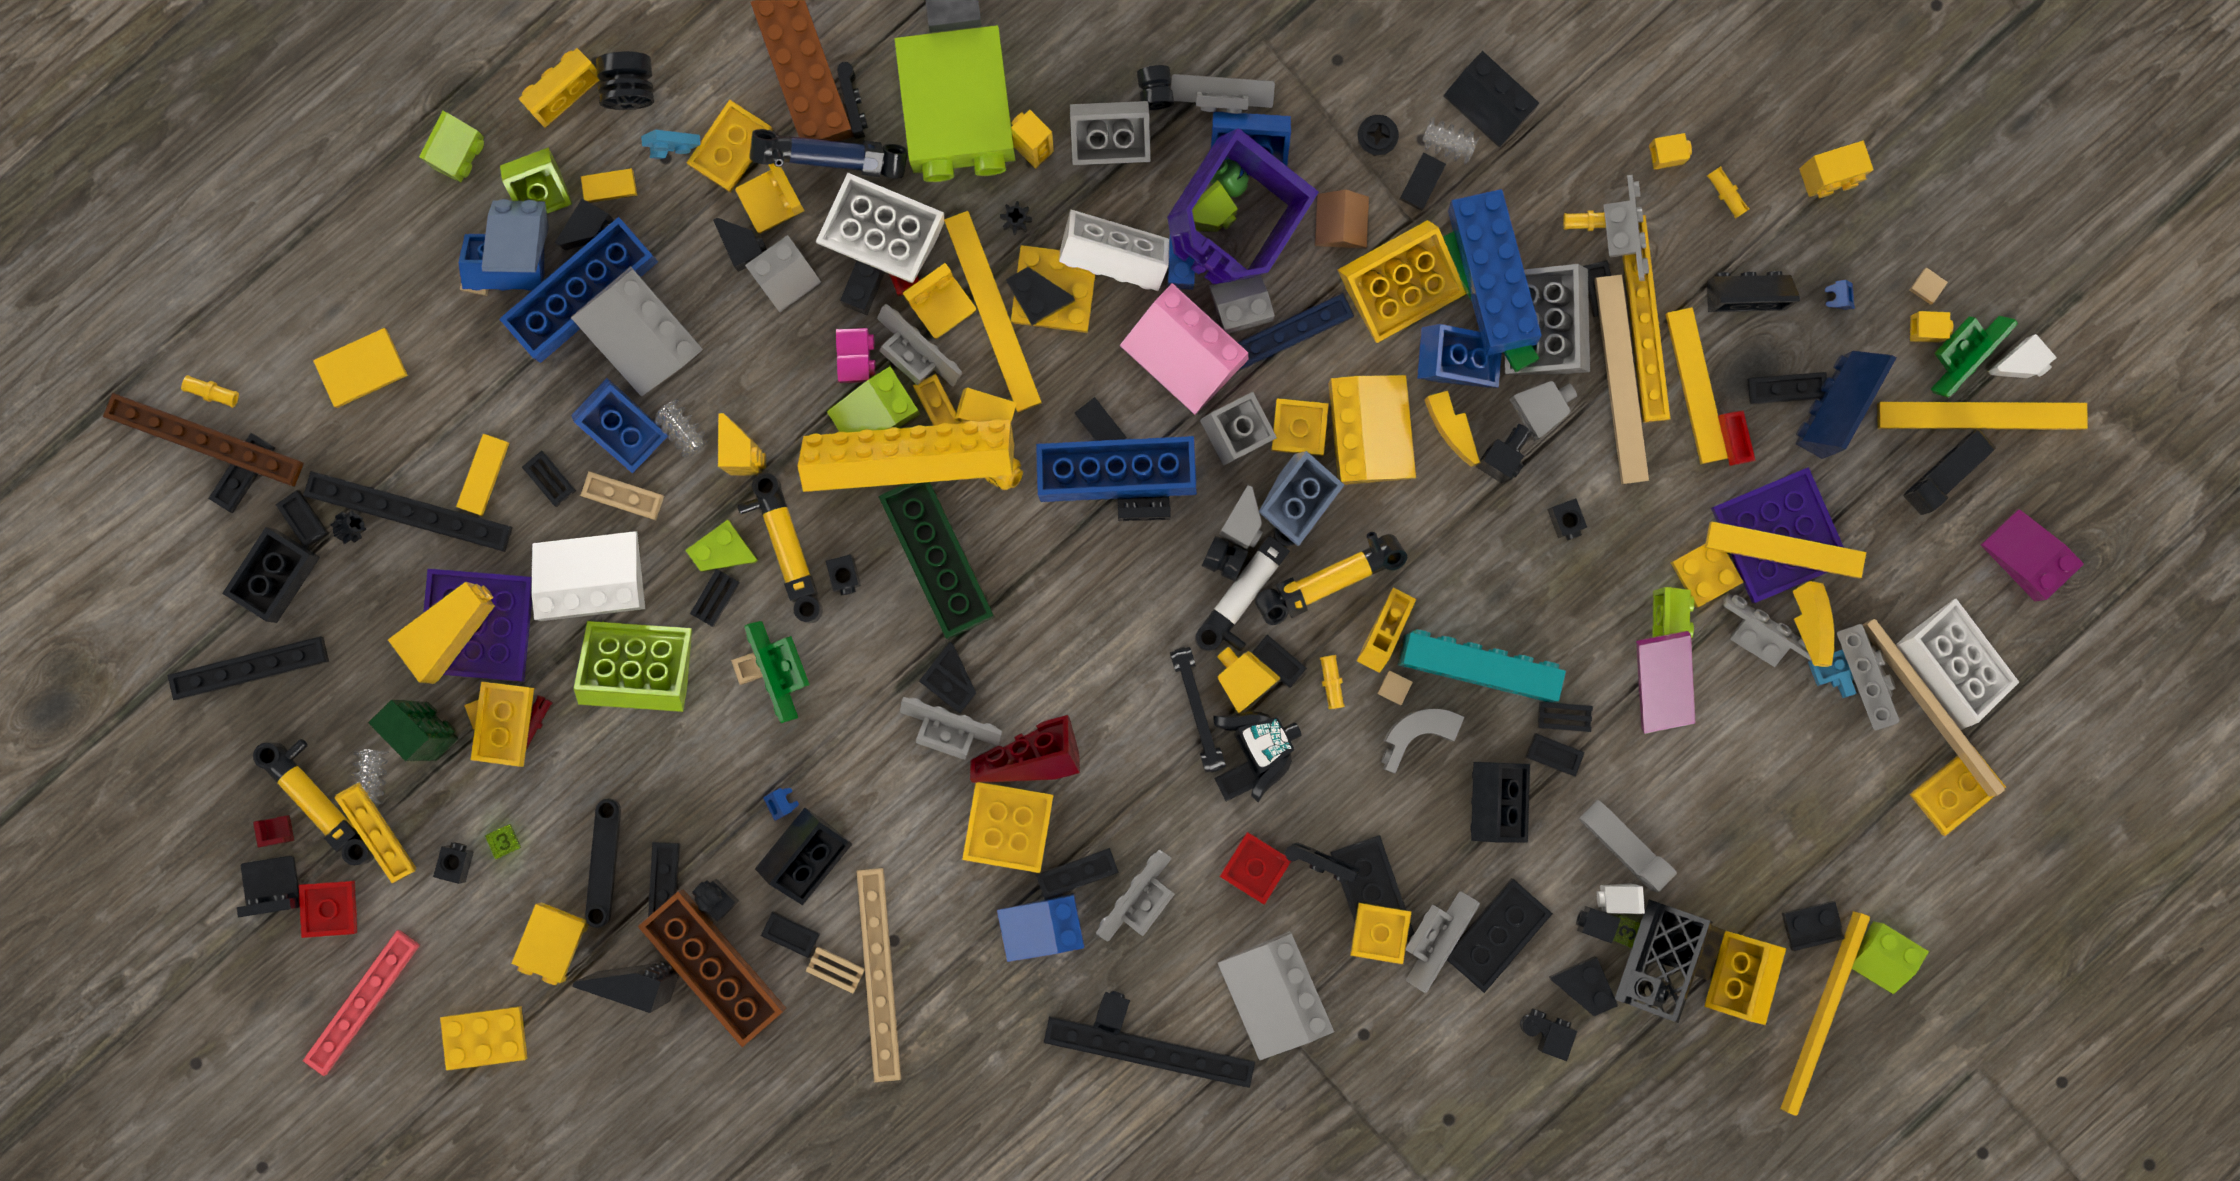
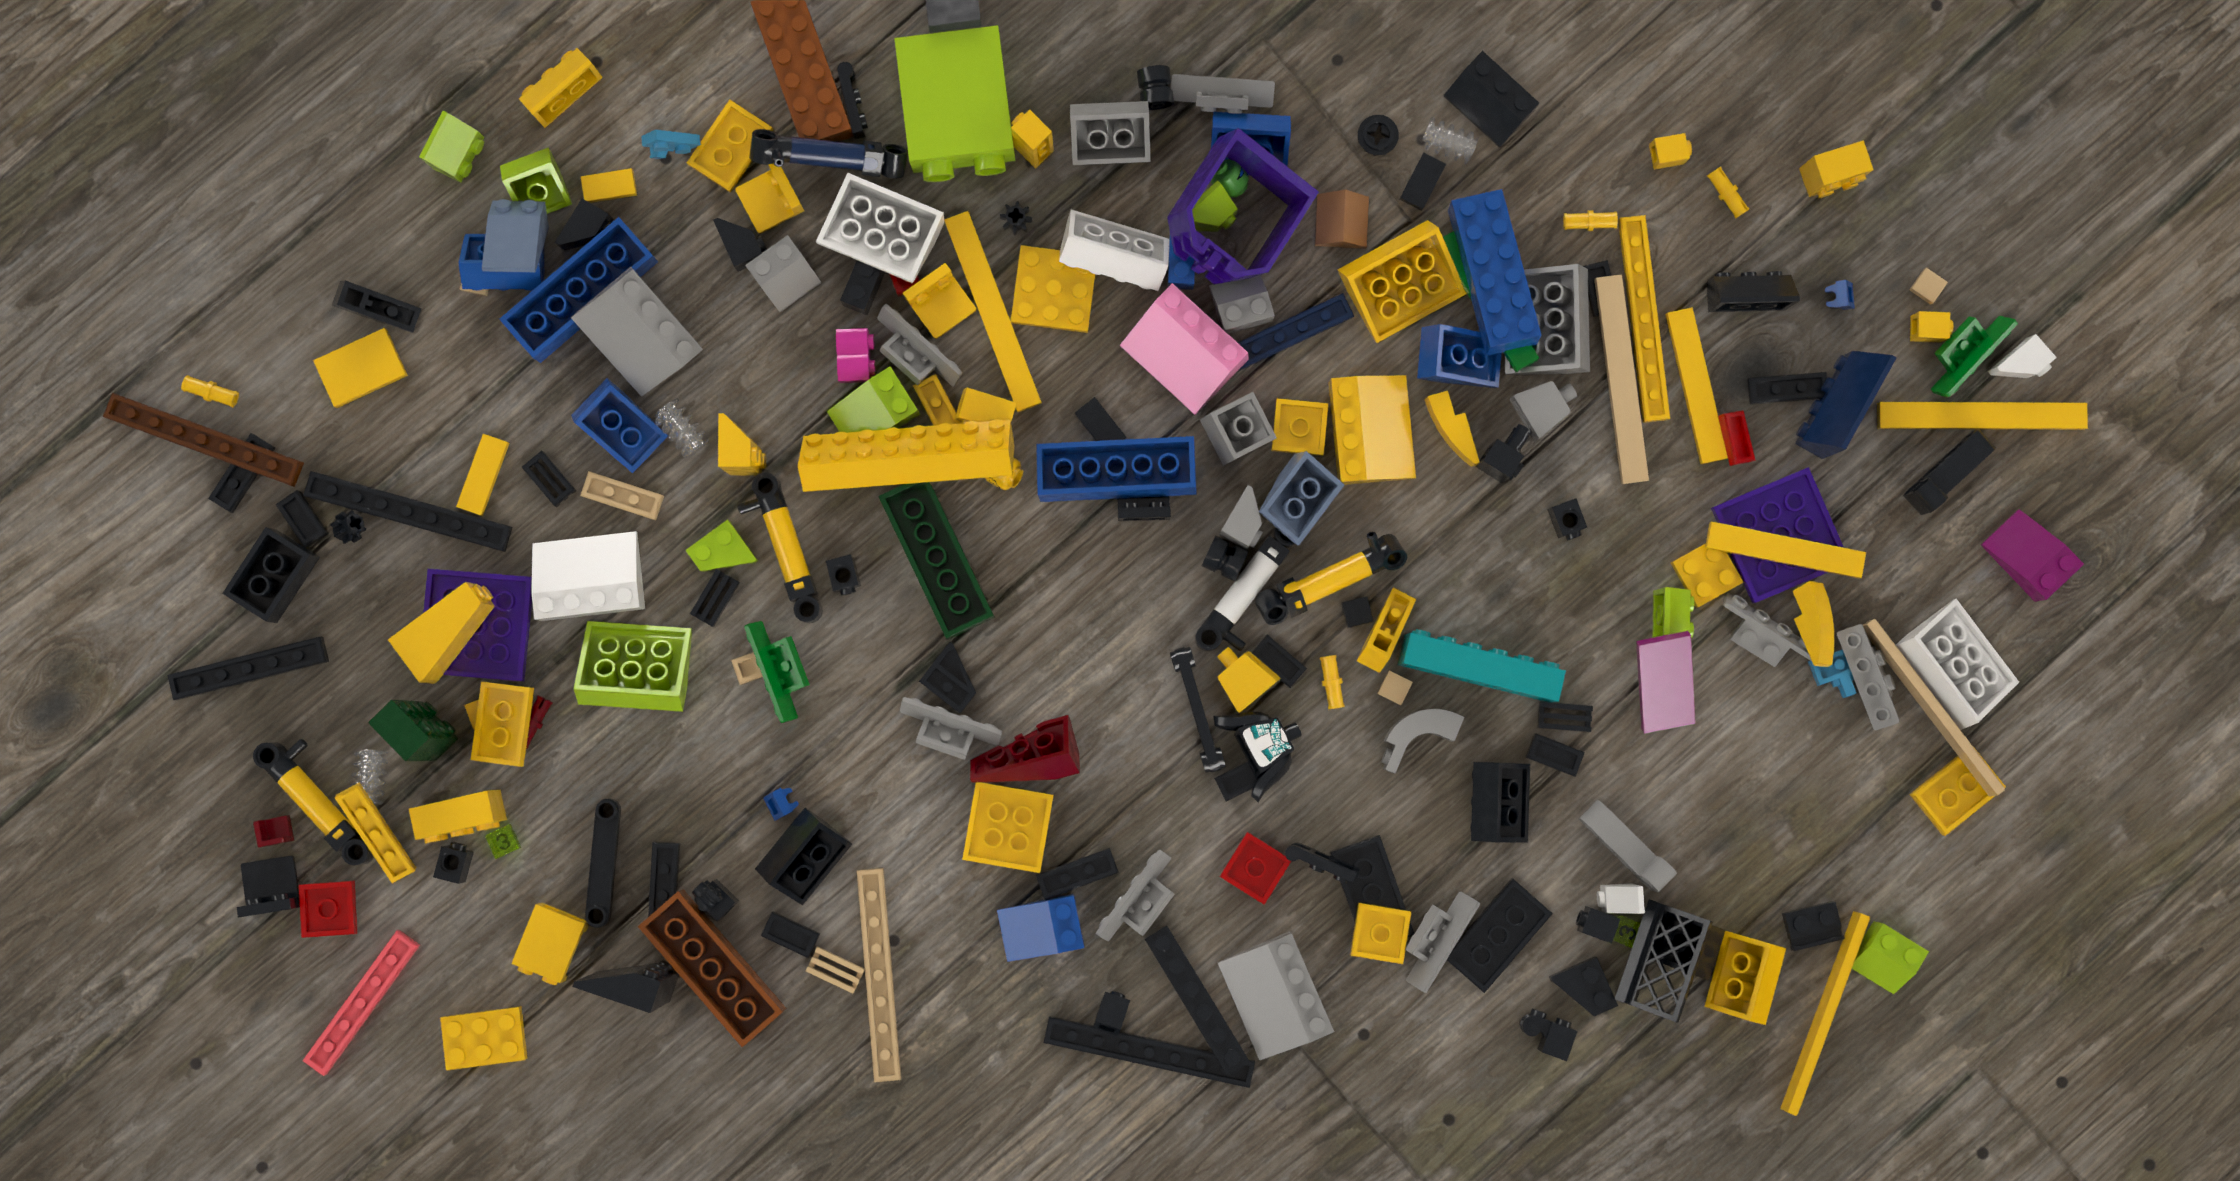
black wheel [596,51,654,110] -> none
black wing [1006,267,1075,326] -> none
light grey bracket [1604,175,1649,281] -> none
black brick [1623,969,1670,1008] -> none
none -> black slope [332,280,422,333]
none -> yellow brick [409,789,507,844]
none -> black plate [1144,925,1250,1076]
none -> black tile [1341,596,1374,628]

